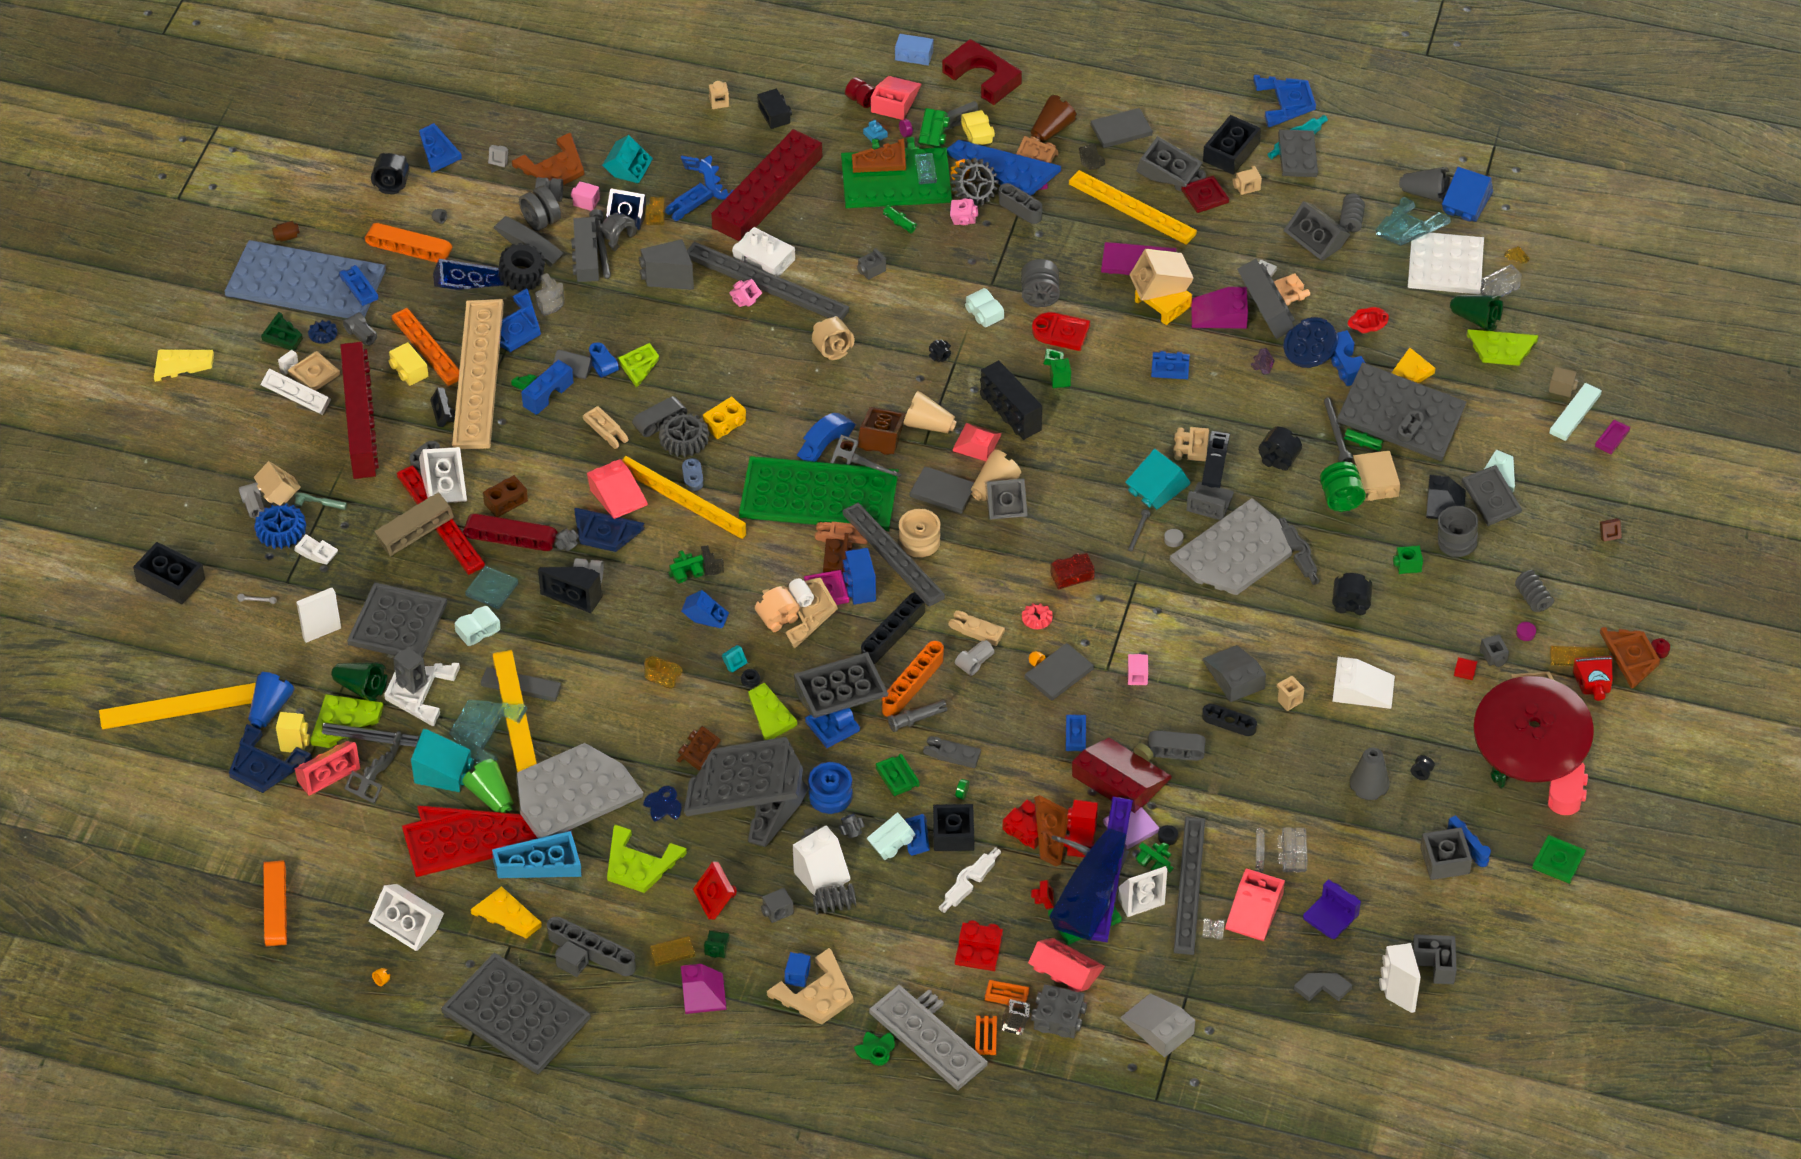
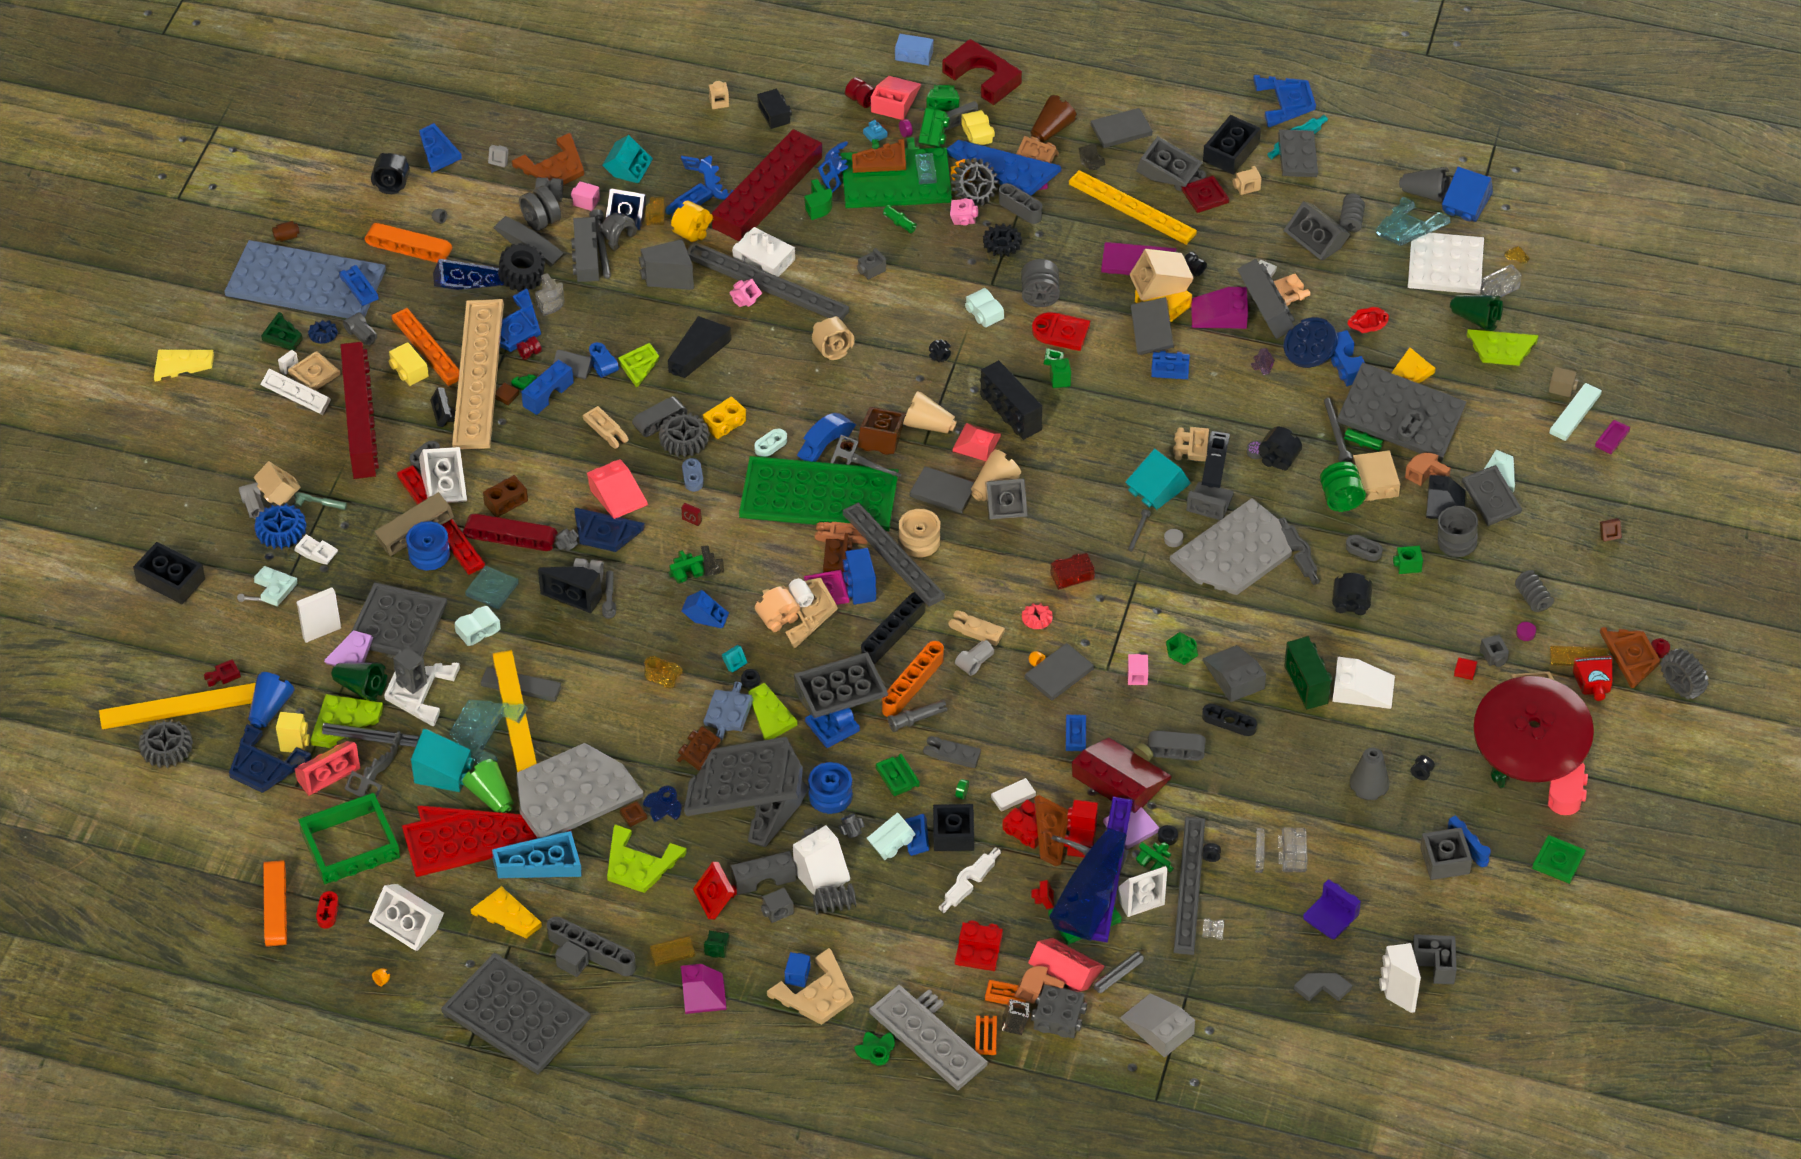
yellow tile [622,456,746,539] -> none
coral slope [1225,868,1285,941] -> none
tan brick [1276,675,1304,711] -> none
none -> dark grey gear [138,719,193,769]
none -> dark red plate [204,659,241,687]
none -> light aqua plate [254,566,298,607]
none -> green window [298,793,400,885]
none -> red beam [316,891,339,929]
none -> lavender wing [324,630,373,666]
none -> blue wheel [406,521,450,571]
none -> reddish brown tile [495,382,519,406]
none -> dark red wheel [517,336,542,360]
none -> dark grey piece [602,571,616,619]
none -> reddish brown tile [620,801,647,827]
none -> black slope [668,316,731,378]
none -> yellow brick [671,200,713,242]
none -> dark red tile [681,503,702,526]
none -> sand blue plate [703,681,753,741]
none -> dark grey arch [731,851,796,895]
none -> light aqua plate [754,429,787,457]
none -> green brick [804,178,832,220]
none -> blue piece [818,141,848,193]
none -> green piece [926,85,960,111]
none -> black gear [983,223,1022,257]
none -> white tile [991,778,1036,812]
none -> nougat brick [1015,966,1065,1004]
none -> dark grey axle [1094,951,1144,993]
none -> dark grey tile [1131,297,1174,355]
none -> green brick [1166,632,1198,665]
none -> black wheel [1184,252,1207,277]
none -> black bush [1202,843,1221,862]
none -> dark grey tile [1247,441,1262,459]
none -> dark green brick [1284,636,1332,710]
none -> dark grey plate [1346,535,1383,561]
none -> nougat brick [1405,453,1451,486]
none -> dark grey gear [1660,648,1709,699]

